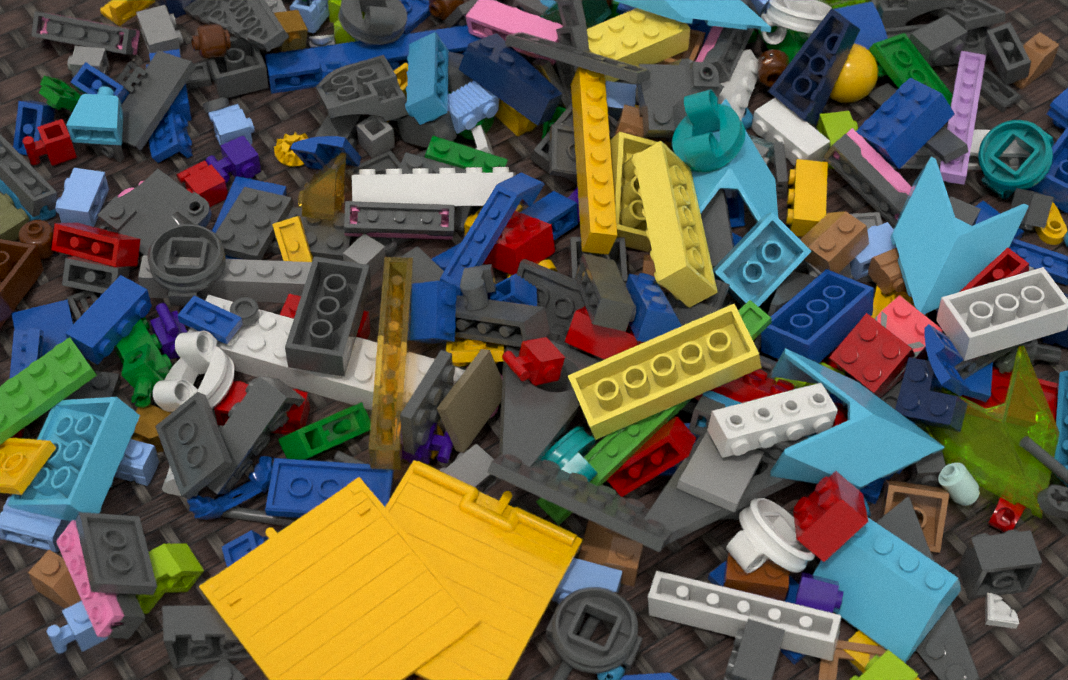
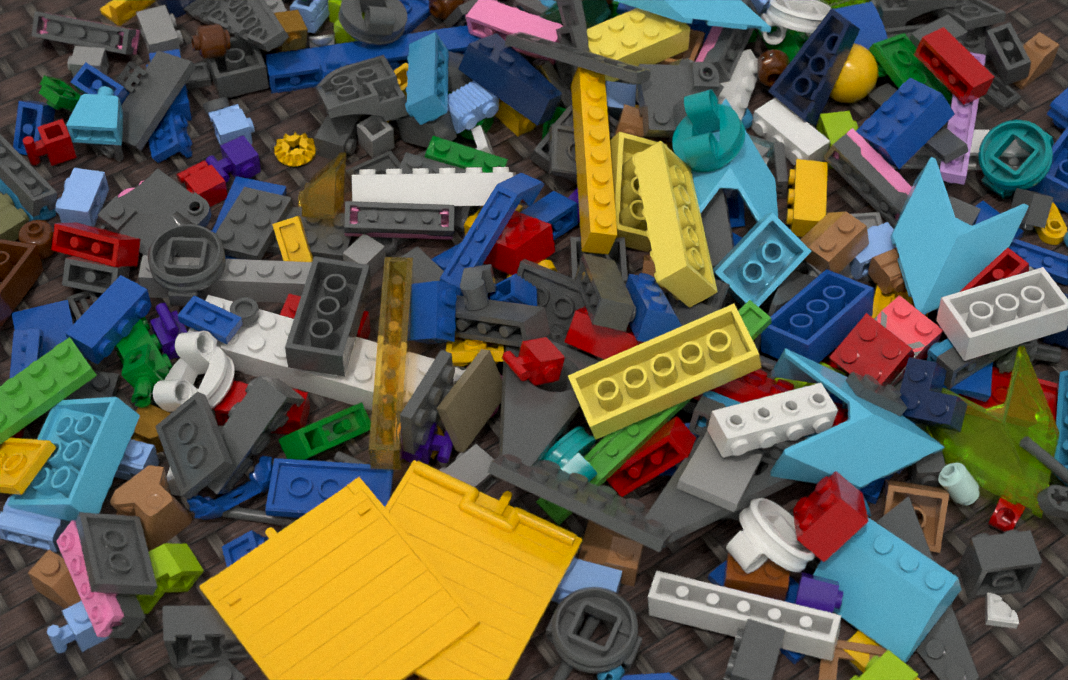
blue slope [291,136,361,172] -> none
blue slope [924,324,970,396] -> none
none -> medium nougat piece [110,465,192,552]
none -> dark grey plate [846,371,908,417]
none -> red brick [914,27,995,105]

